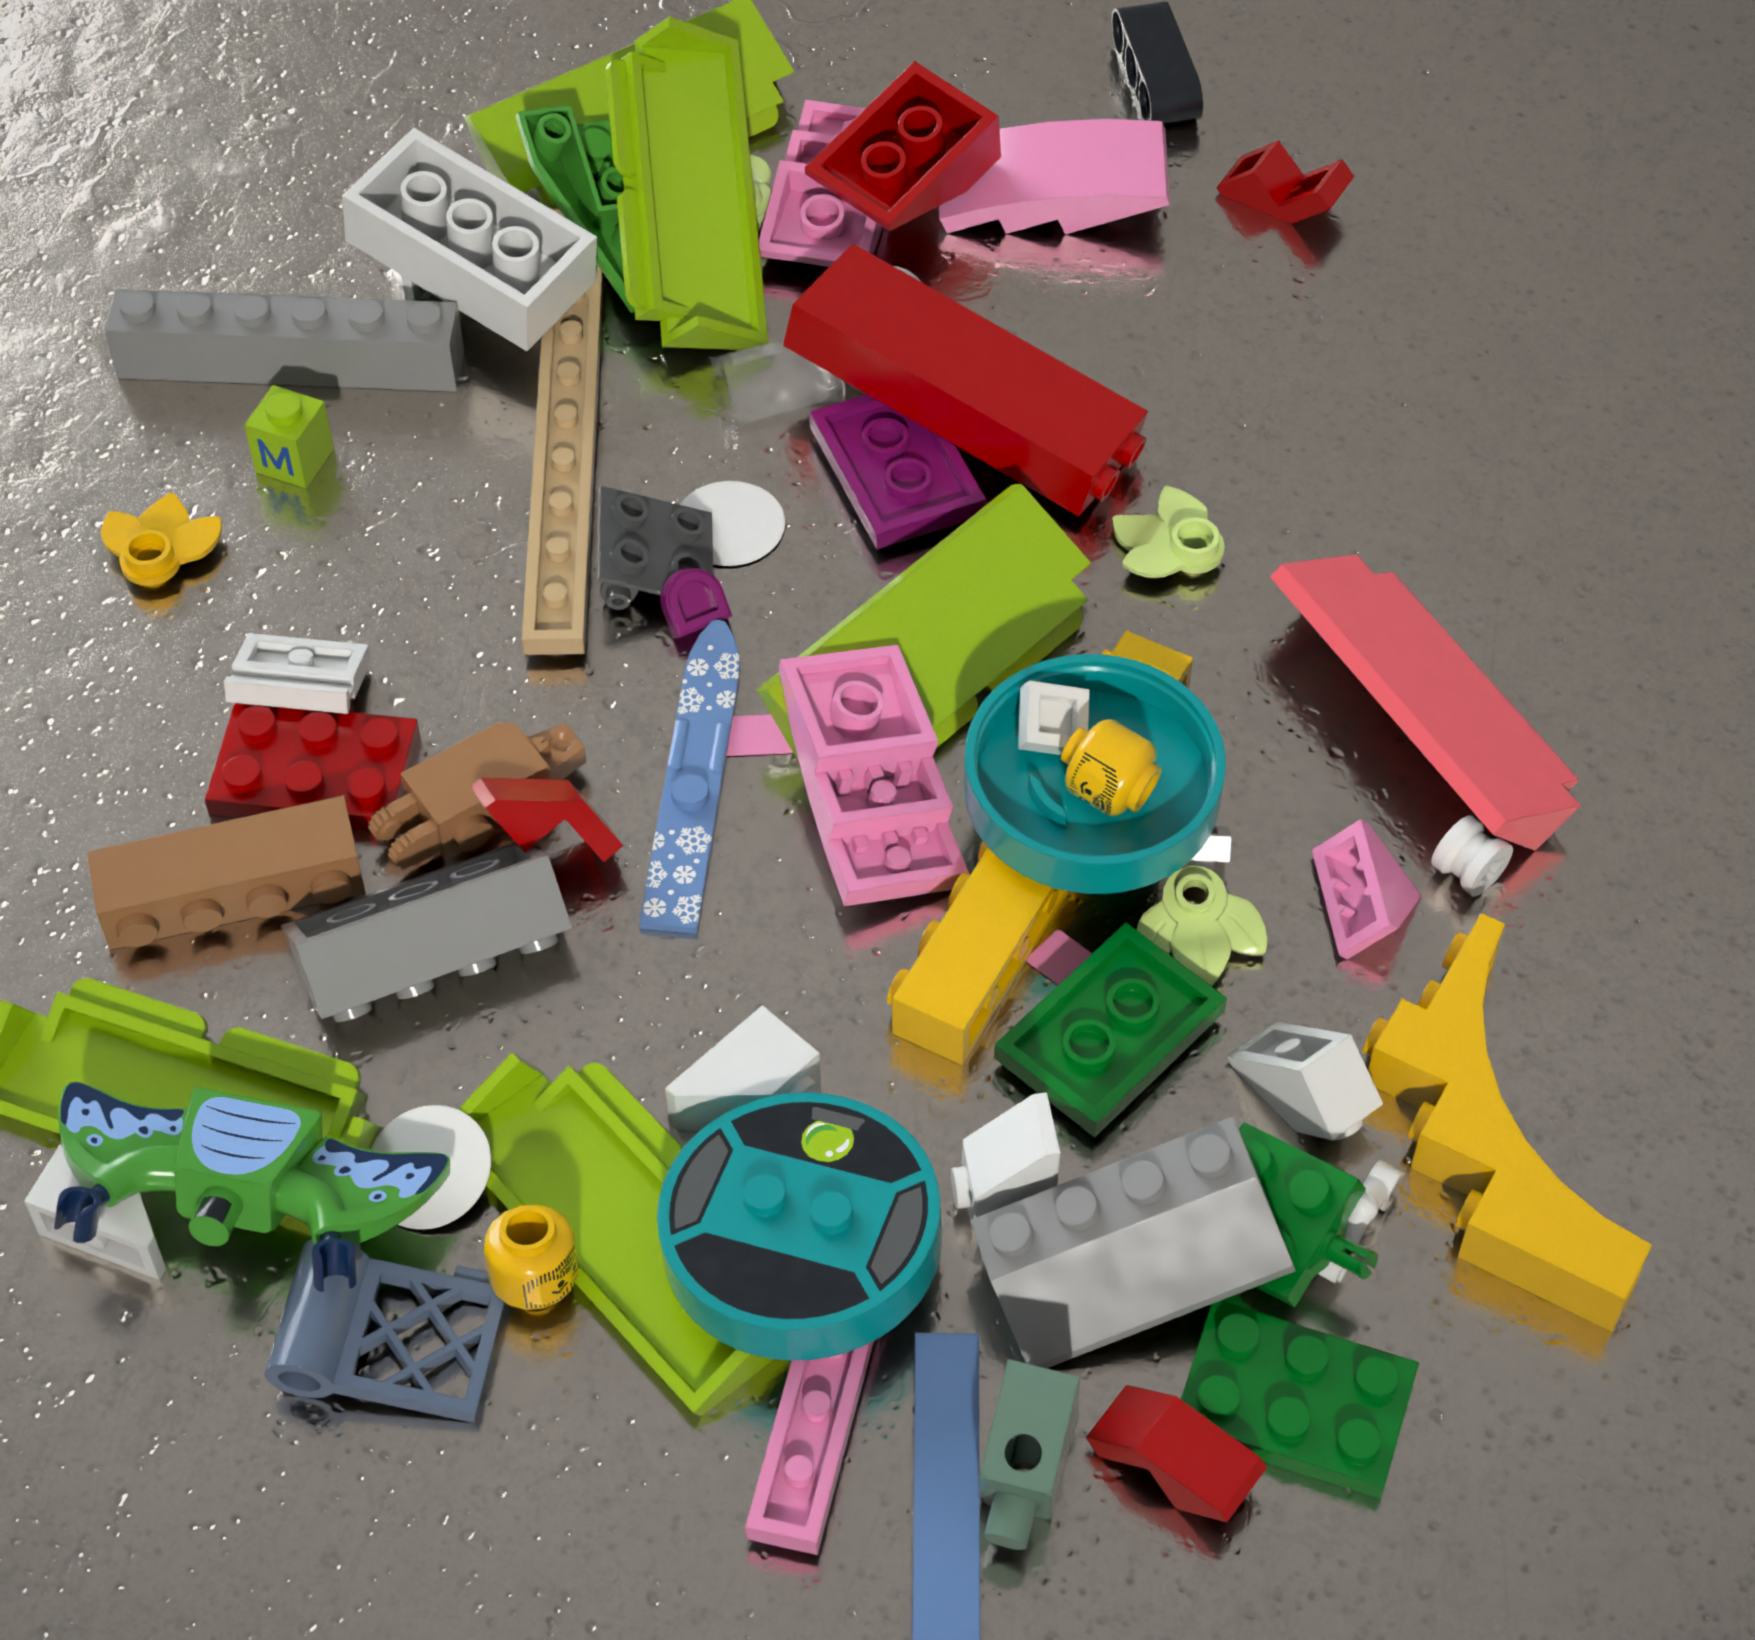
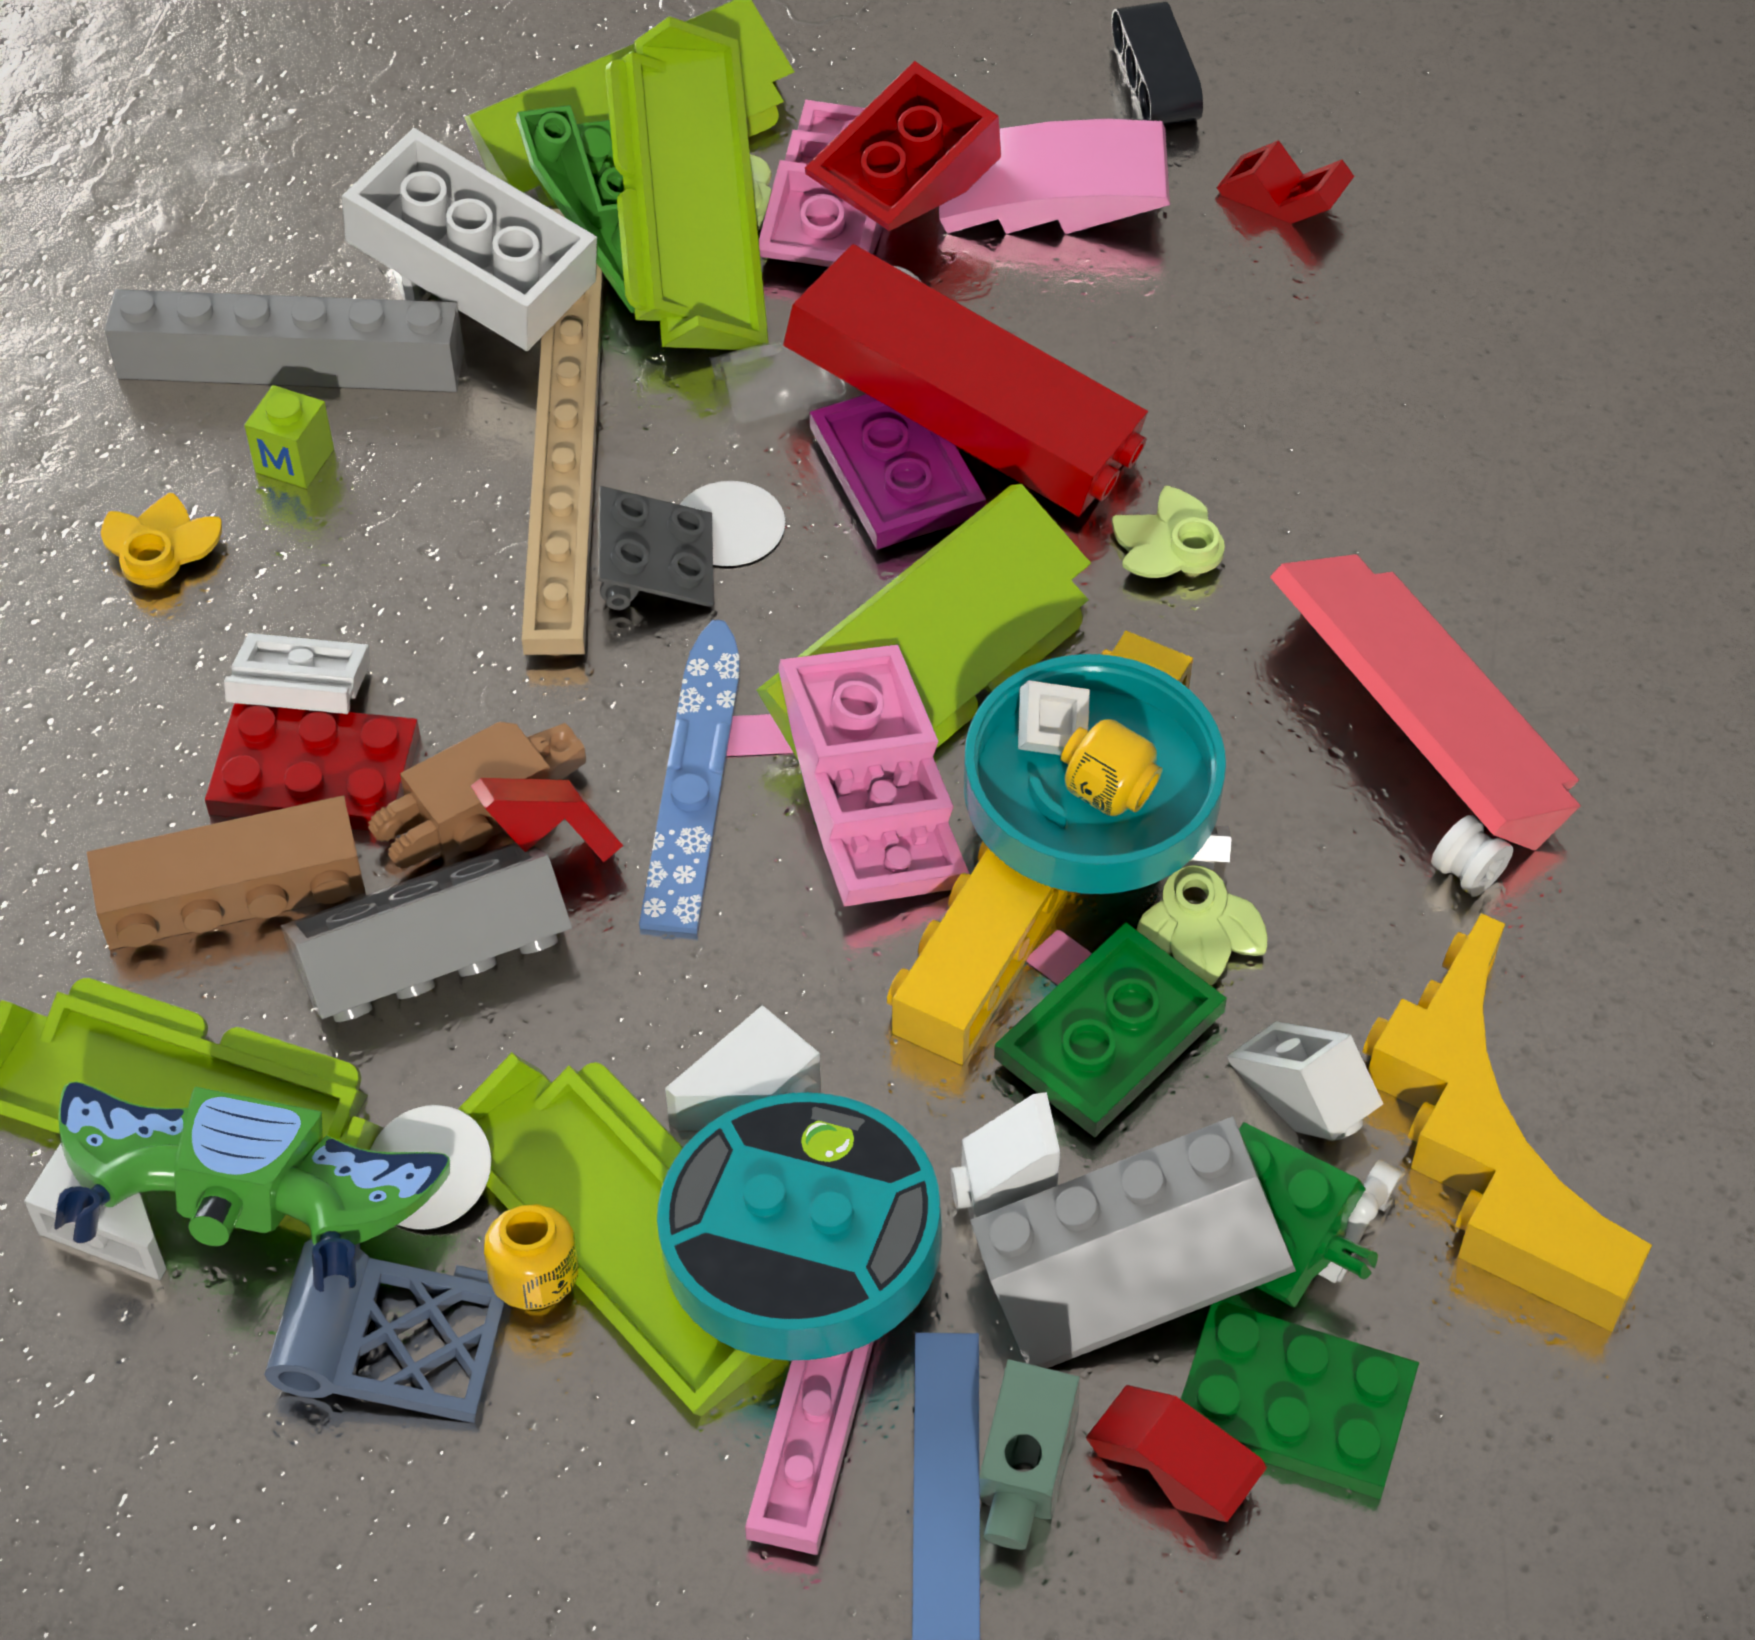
magenta tile [660,568,733,638] -> none
bright pink slope [1312,819,1422,959] -> none

